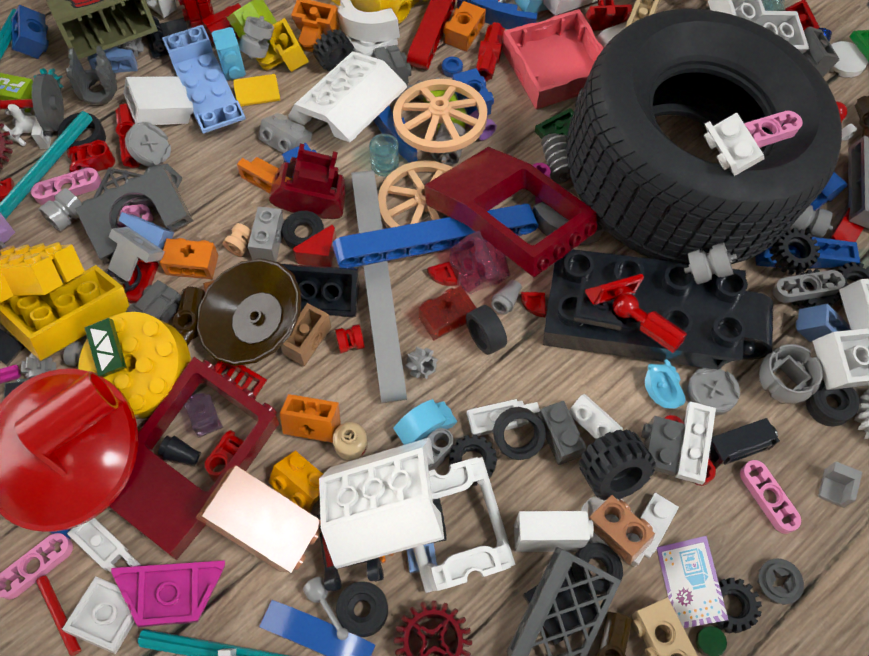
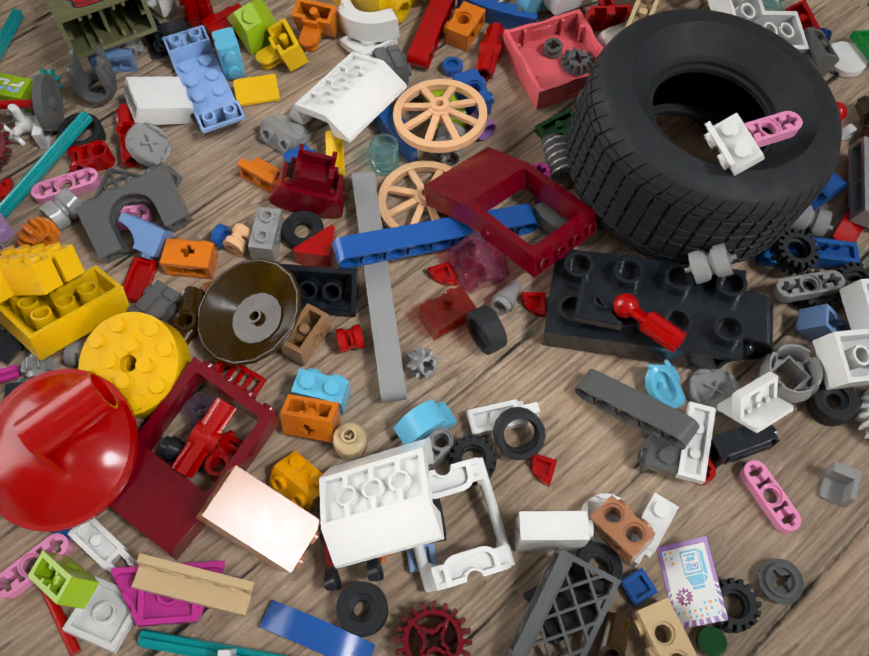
blue brick [11,5,49,59] -> none
dark green tile [84,318,127,377] -> none
light grey piece [107,227,165,292] -> none
light grey wheel [239,16,274,58] -> none
light grey hinge [303,577,348,640] -> none
black tyre [313,29,354,71] -> none
dark grey brick [538,401,586,465] -> none
white bracket [569,394,623,439] -> none
black tyre [579,429,656,500] -> none
red slope [585,274,644,305] -> none
none -> orange gear [16,215,61,247]
none -> lime brick [27,550,100,609]
none -> tan fence [131,553,254,617]
none -> red piece [172,397,237,479]
none -> blue tile [211,223,230,248]
none -> medium azure brick [291,368,351,415]
none -> yellow tile [325,130,345,178]
none -> red tile [530,454,557,487]
none -> dark grey bush [543,38,563,59]
none -> dark grey gear [561,47,594,76]
none -> dark grey beam [575,369,700,450]
none -> blue tile [619,568,658,608]
none -> white bracket [717,371,793,433]

